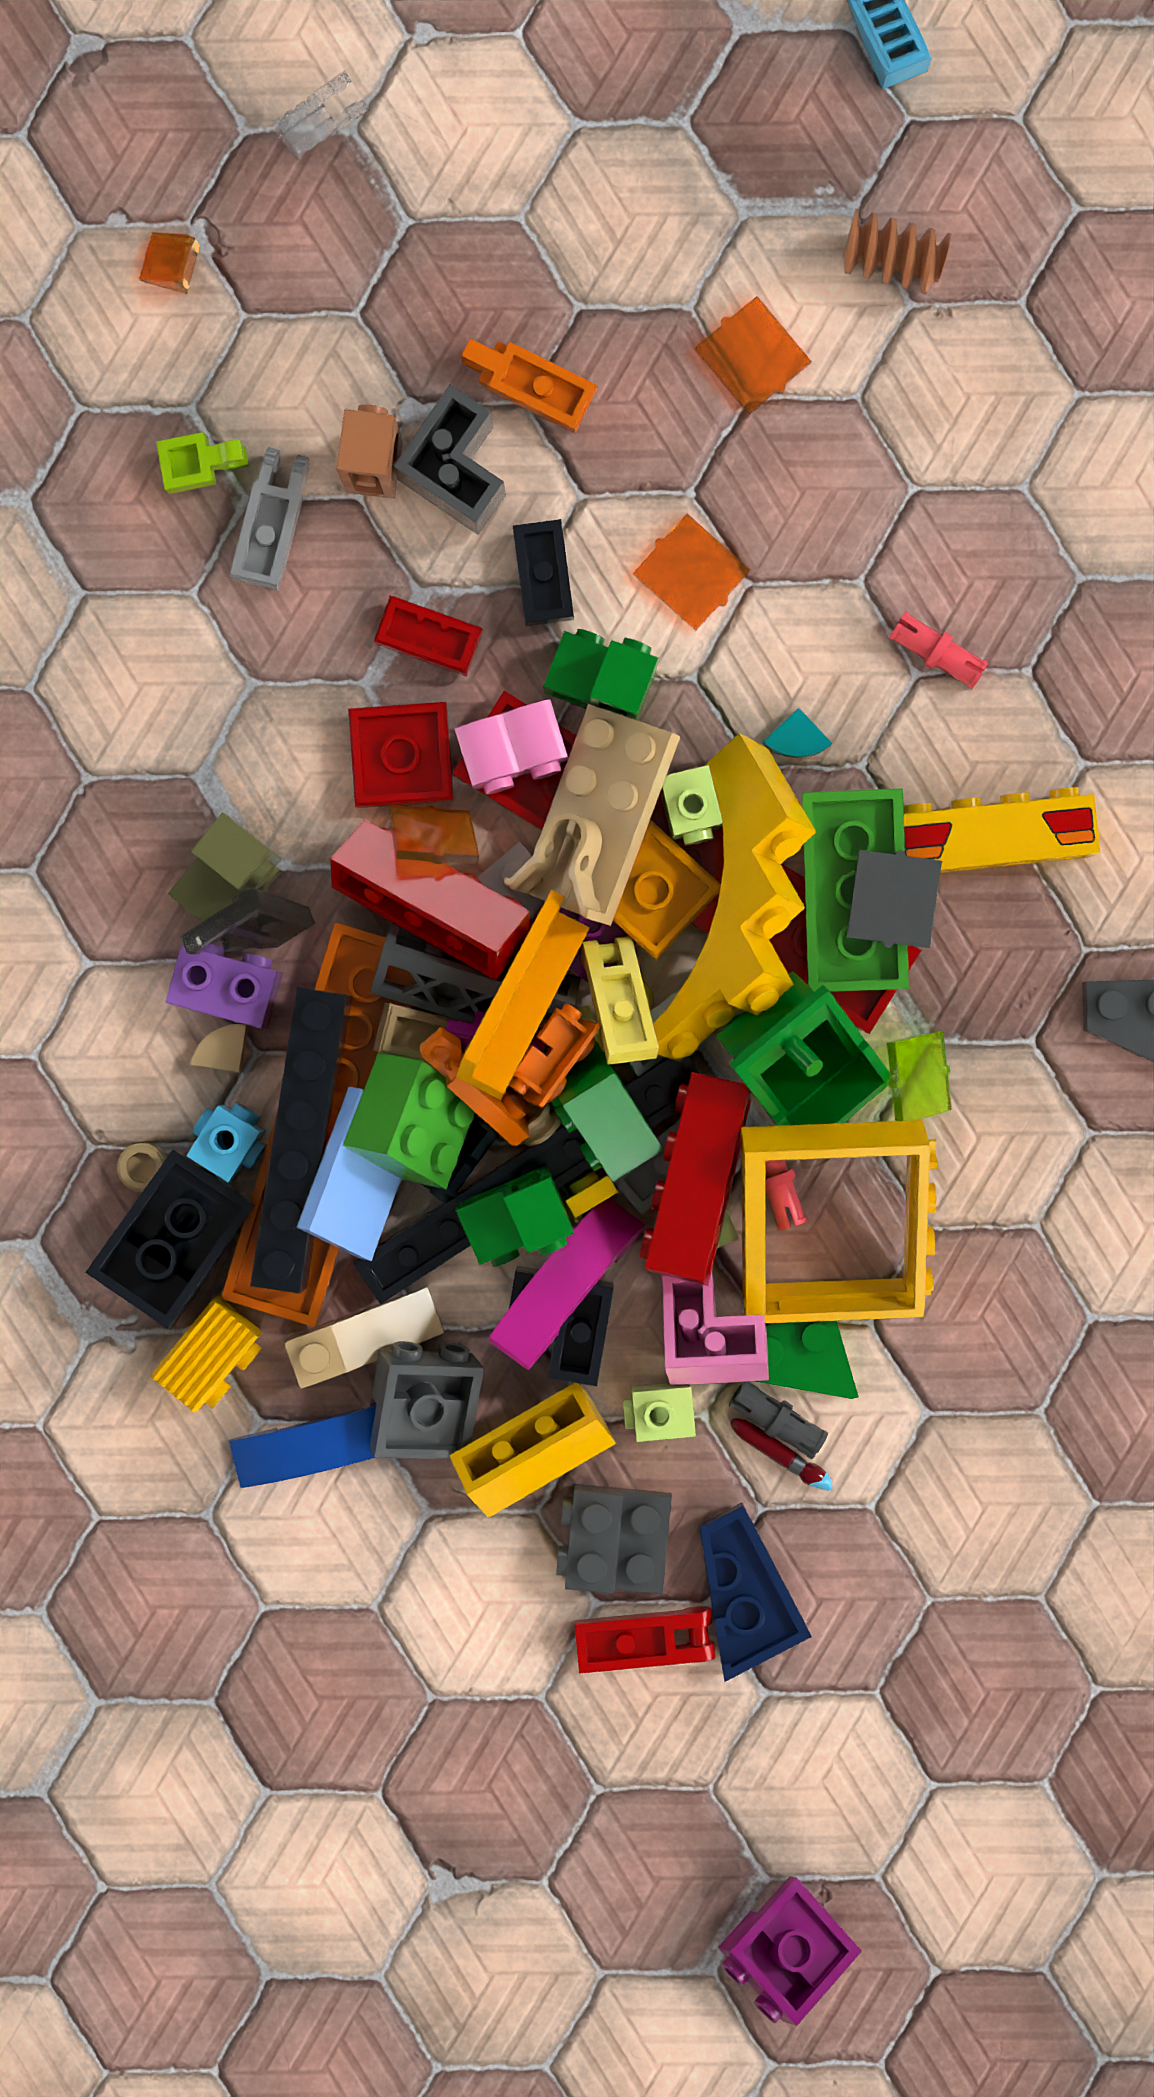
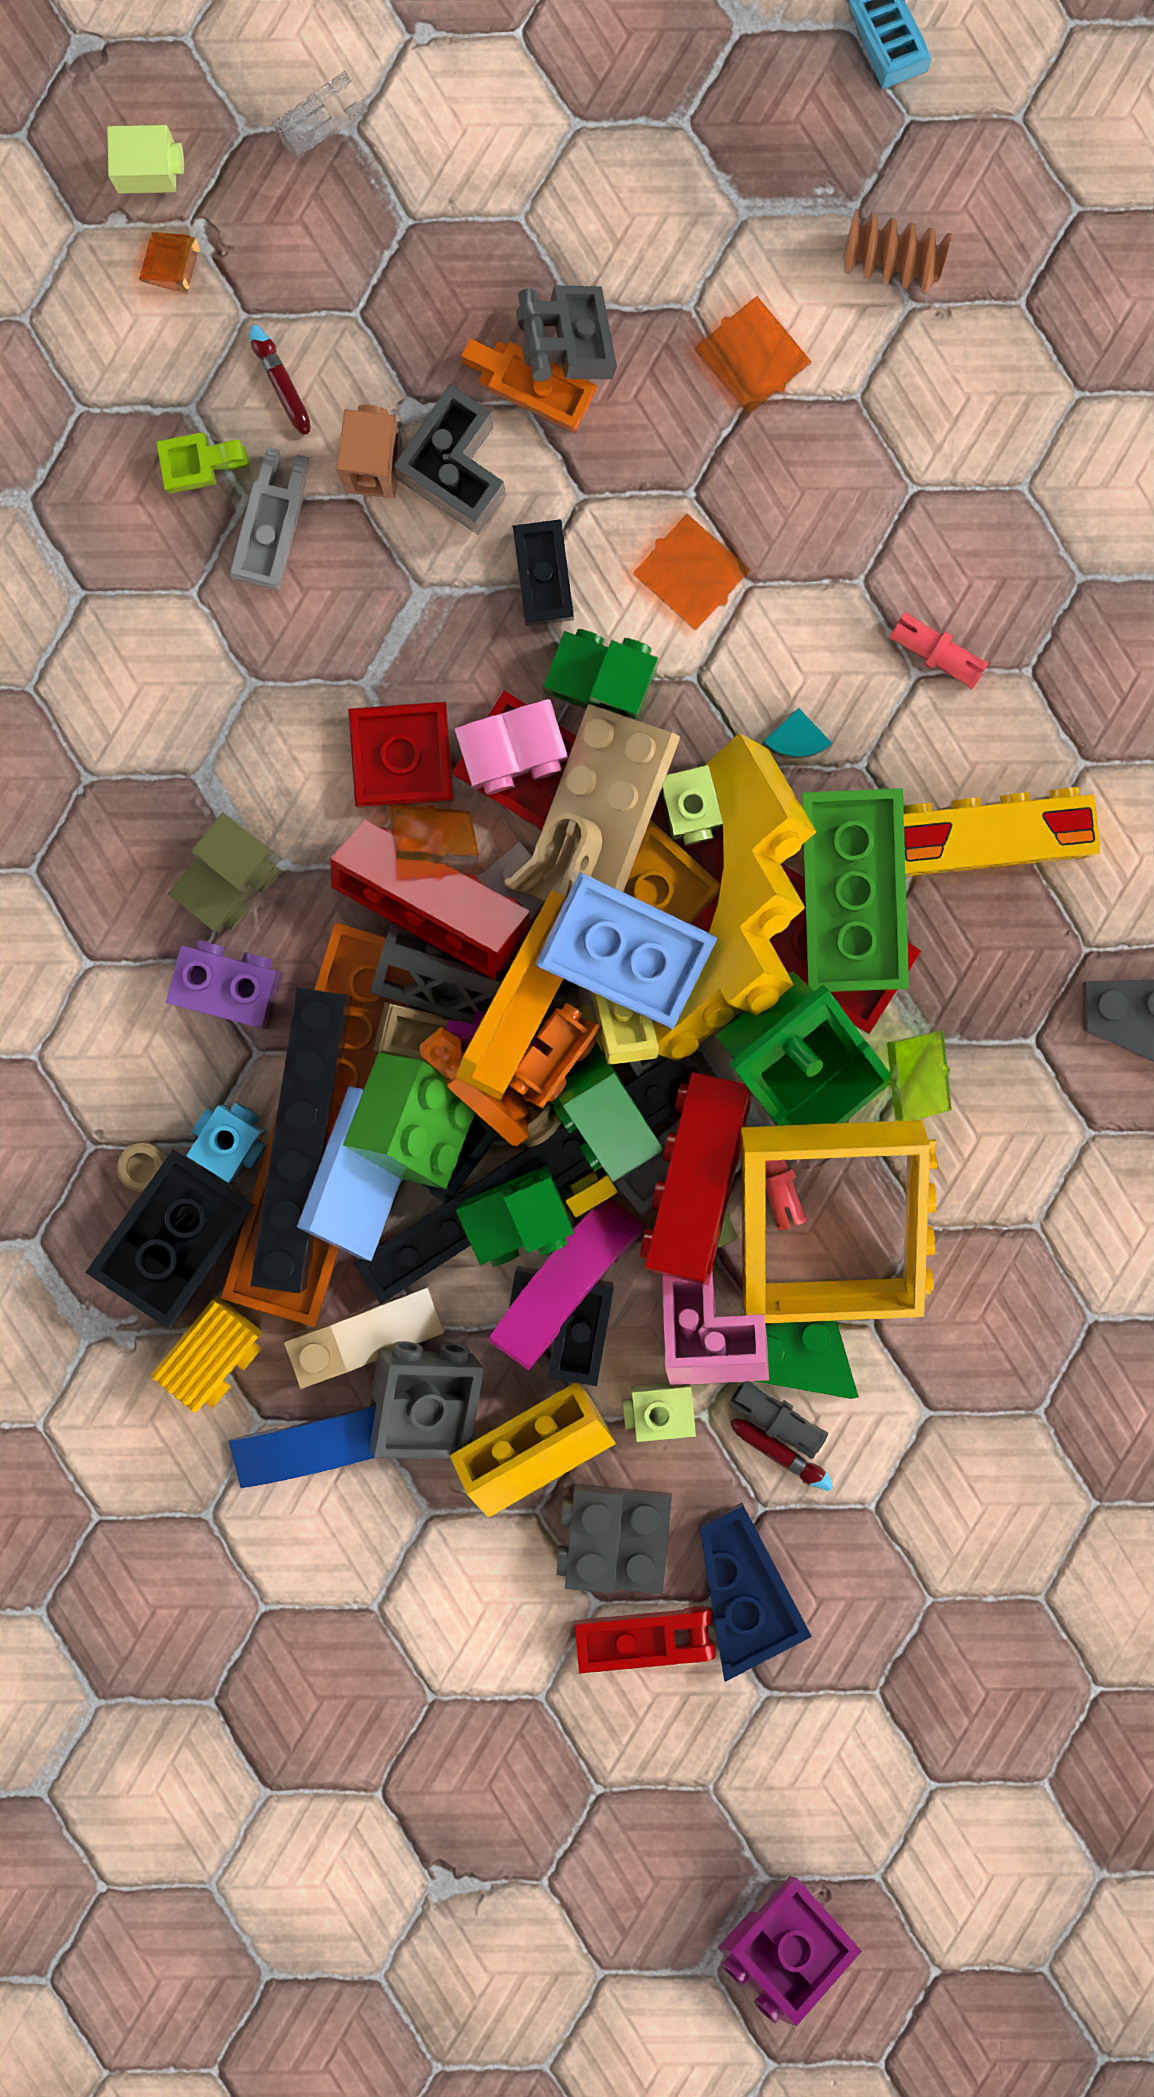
clear smoke wing [180,889,316,955] -> none
tan tile [190,1024,249,1073] -> none
red plate [374,595,483,677] -> none
dark grey piece [847,850,942,948] -> none
none -> yellowish green brick [107,125,184,193]
none -> dark red piece [250,325,311,435]
none -> dark grey plate [516,285,617,382]
none -> light blue tile [535,871,717,1029]

